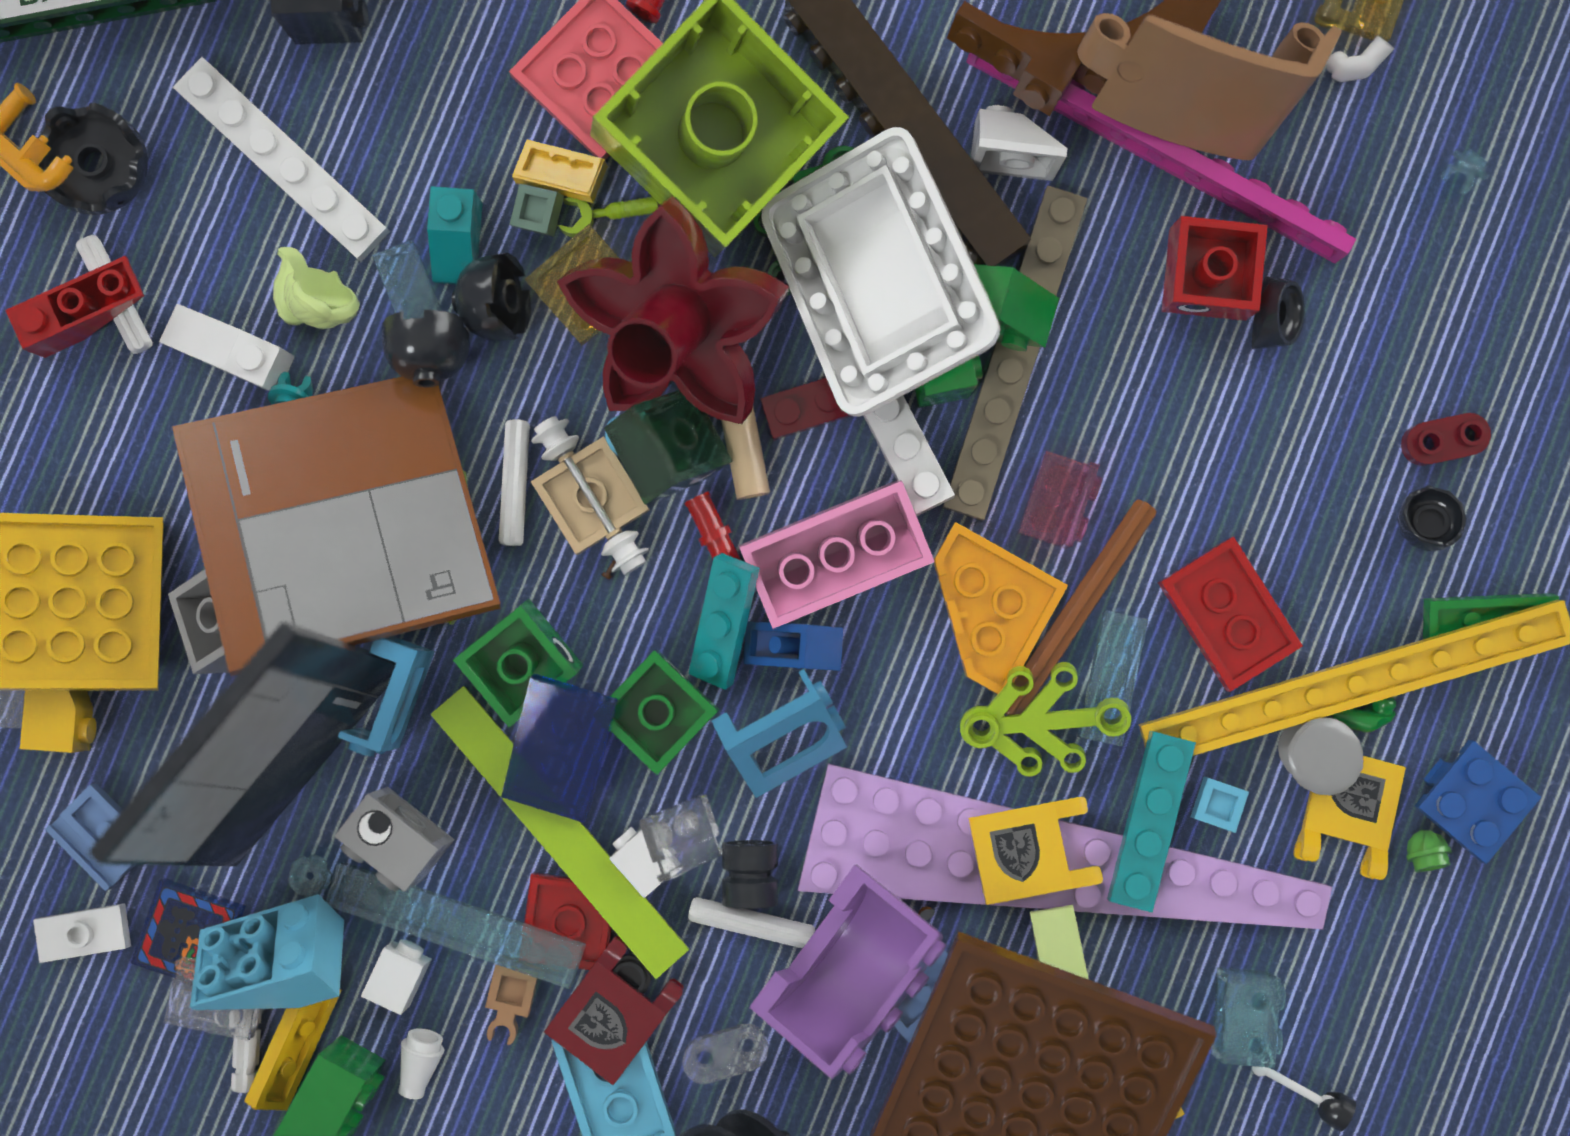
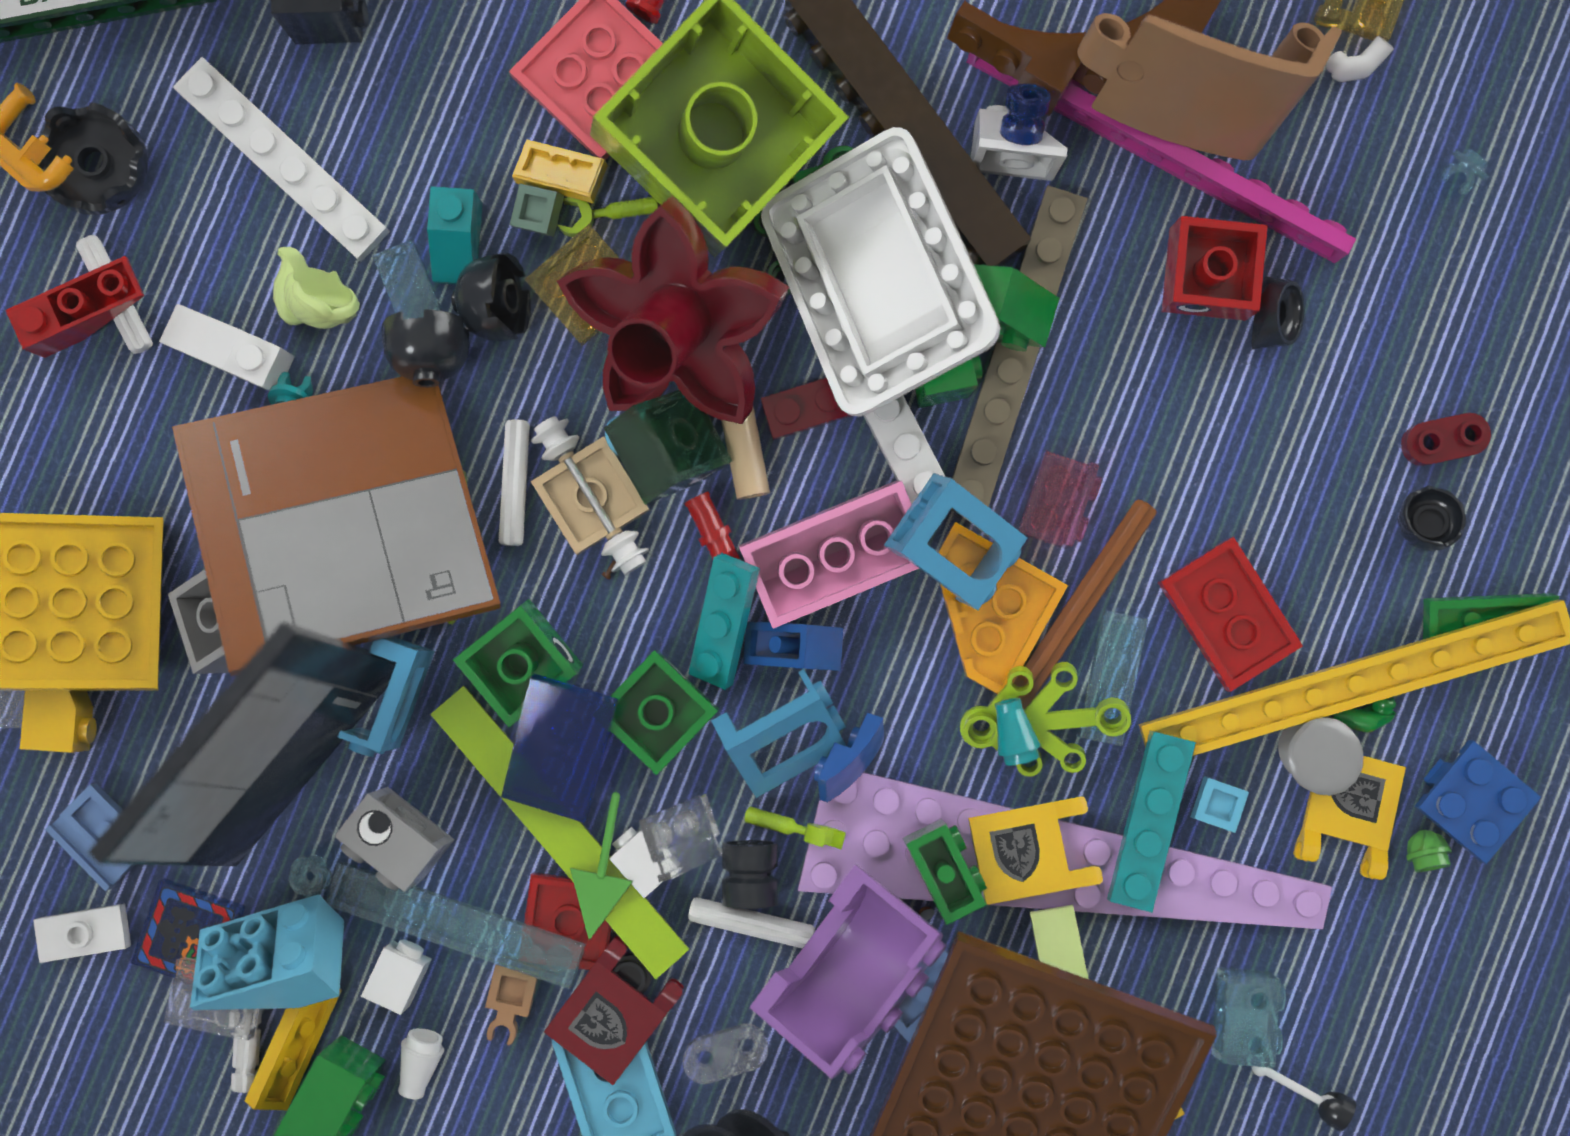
none -> bright green piece [570,792,633,940]
none -> lime piece [745,806,846,850]
none -> blue slope [814,713,884,803]
none -> dark azure panel [884,473,1028,610]
none -> green brick [902,819,987,925]
none -> teal cone [995,698,1041,766]
none -> clear blue wheel [1000,84,1051,145]

